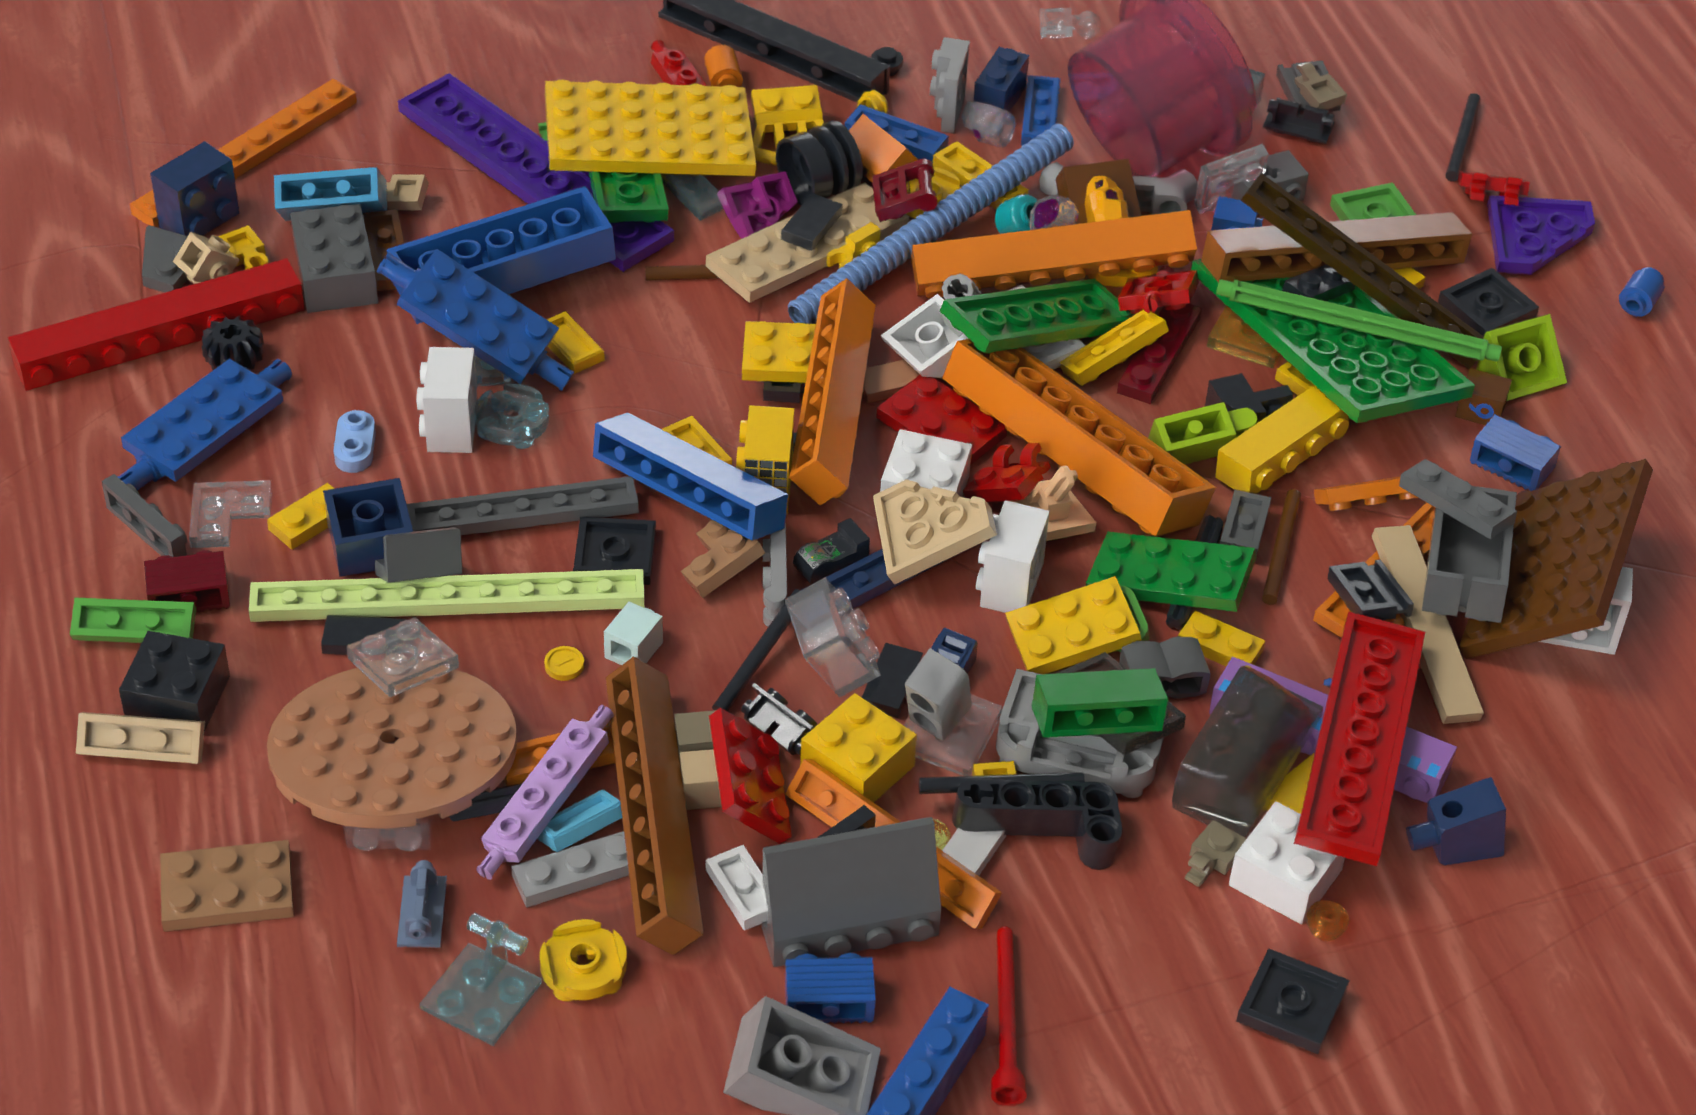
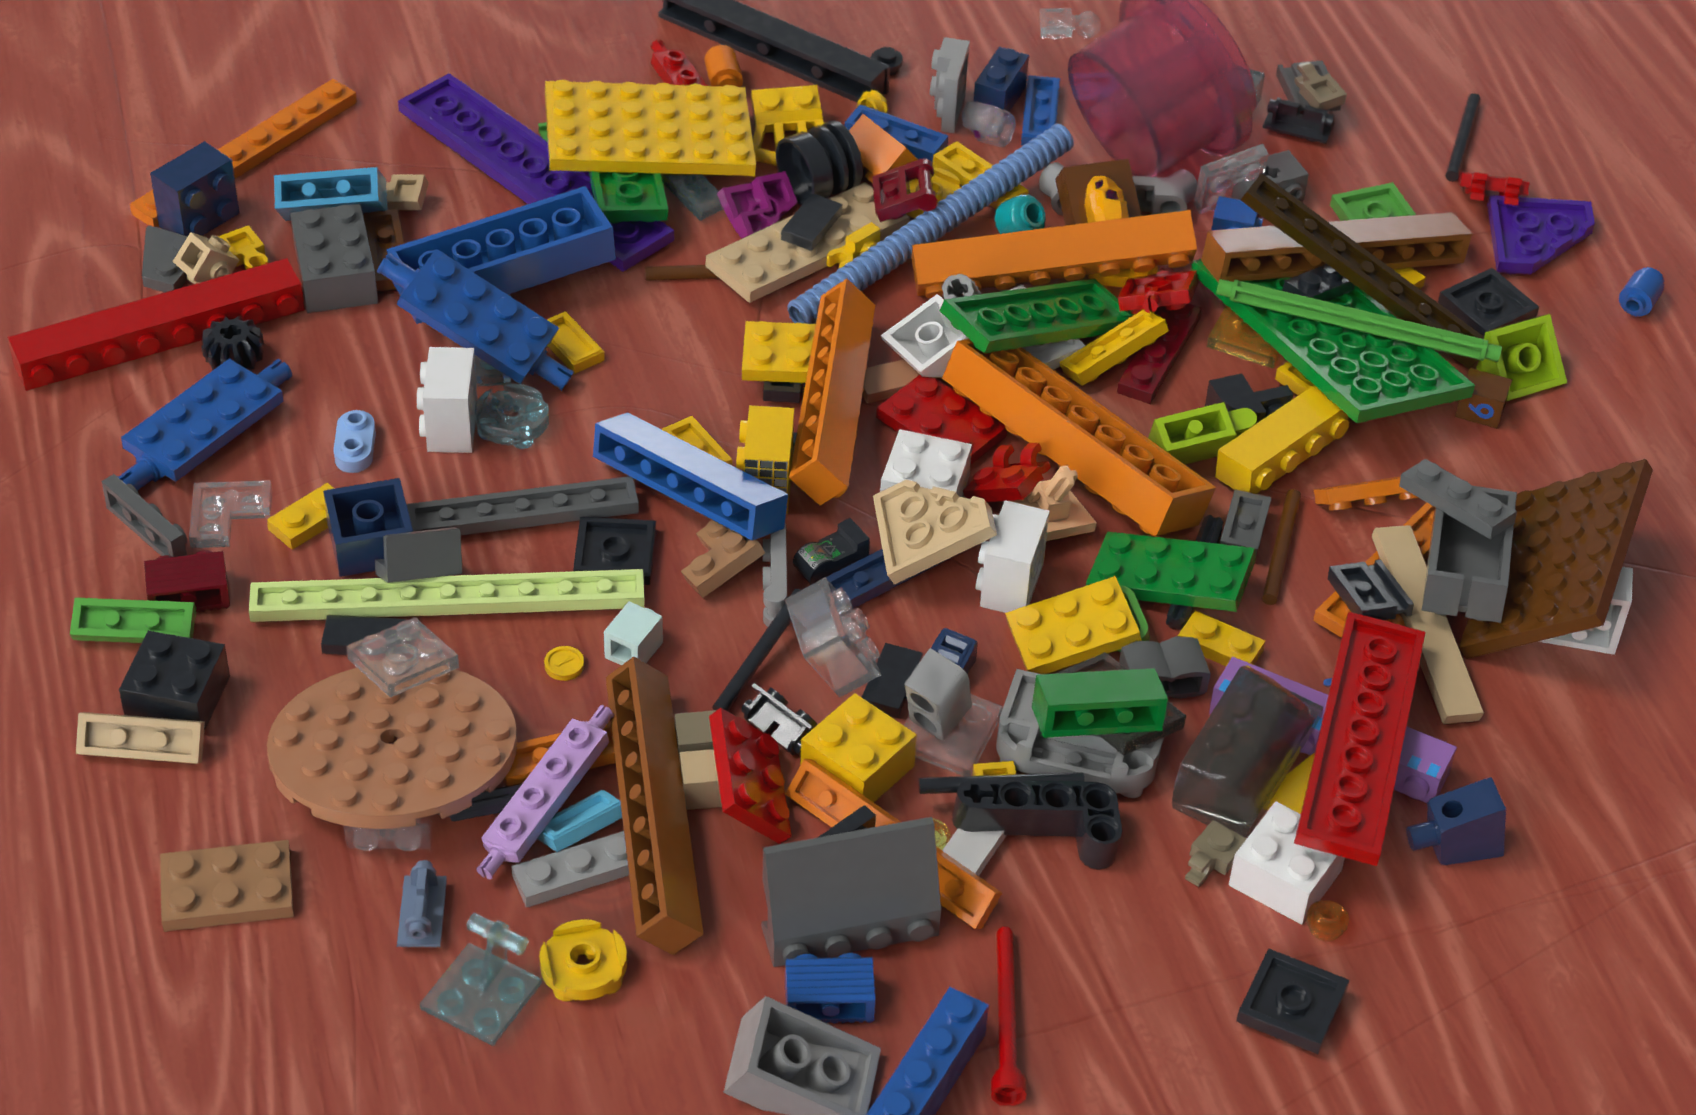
white plate [706,845,768,931] -> none
rock [1030,194,1079,230] -> none
brick [1470,414,1561,491] -> none

